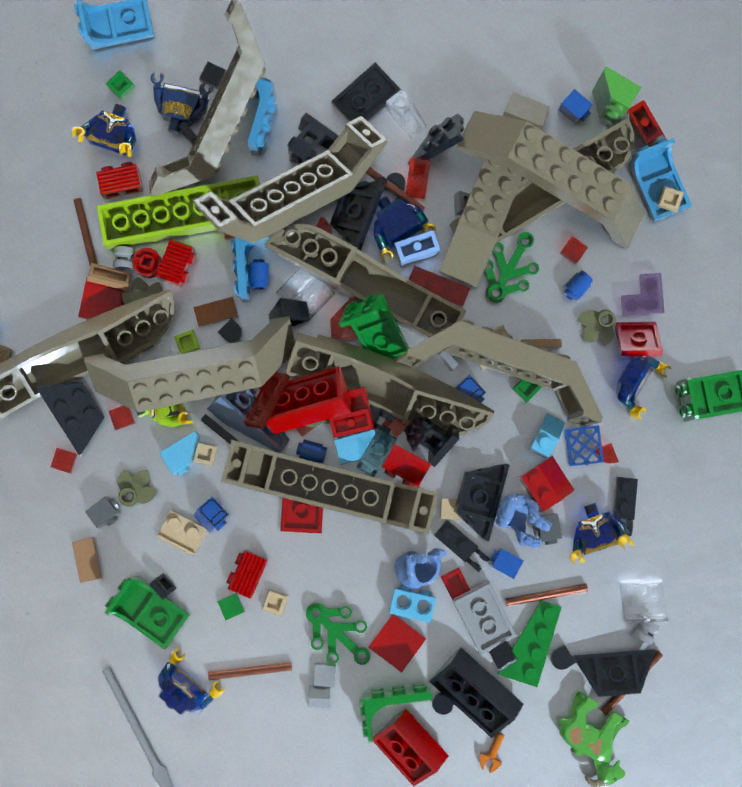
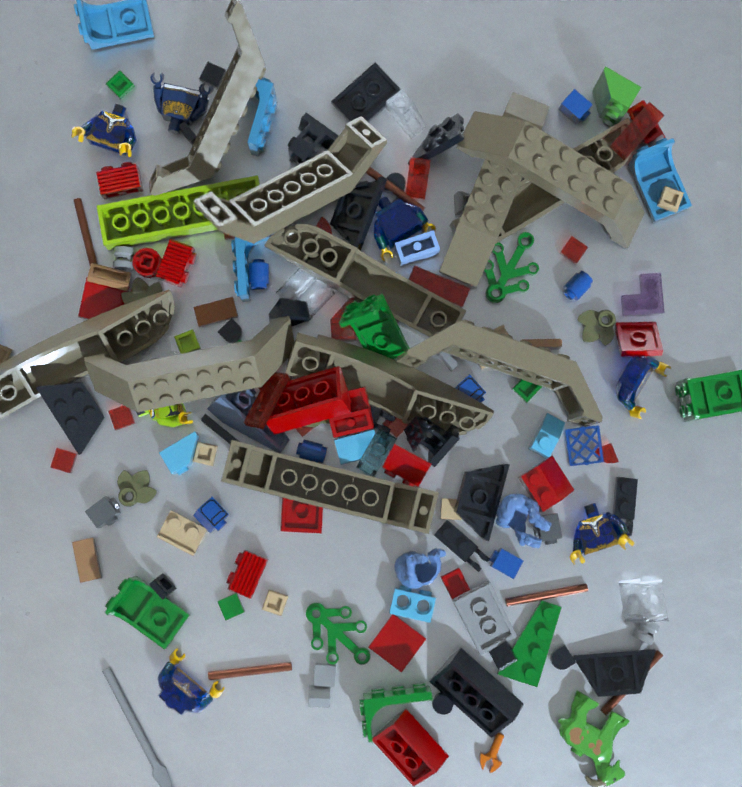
none -> clear red tile [609,102,665,160]

